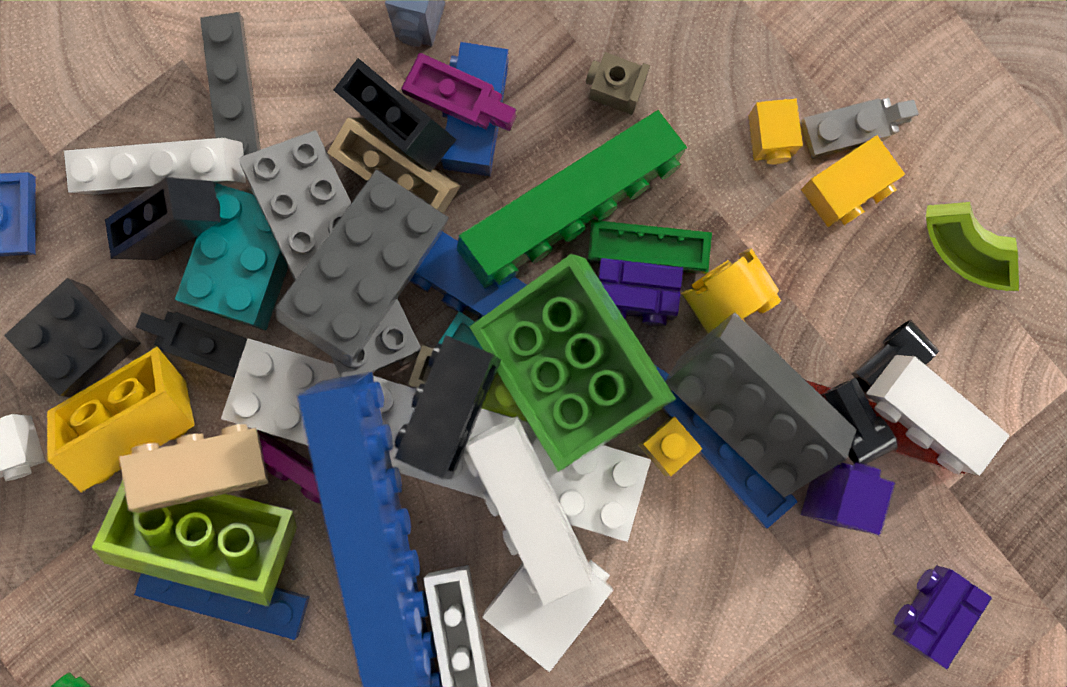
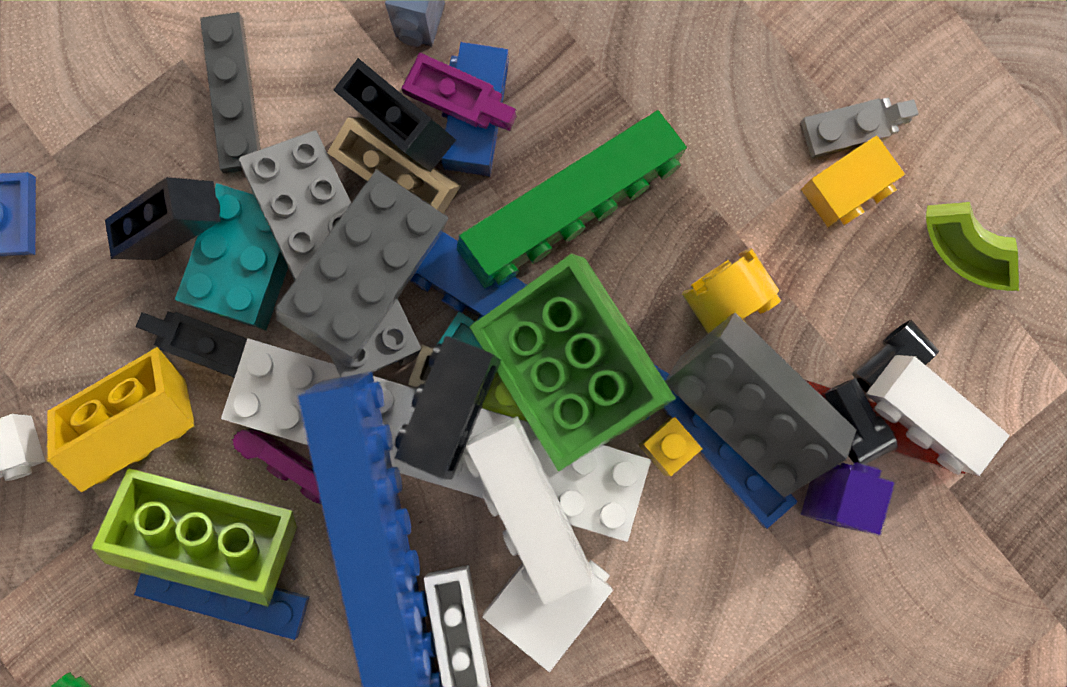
black brick [4,278,141,397] -> none
white brick [64,138,246,195] -> none
tan brick [119,424,269,513] -> none
dark tan brick [585,52,651,115] -> none
green plate [587,220,712,274] -> none
dark purple brick [597,258,683,326] -> none
yellow brick [748,98,803,164] -> none
dark purple brick [893,565,992,670] -> none

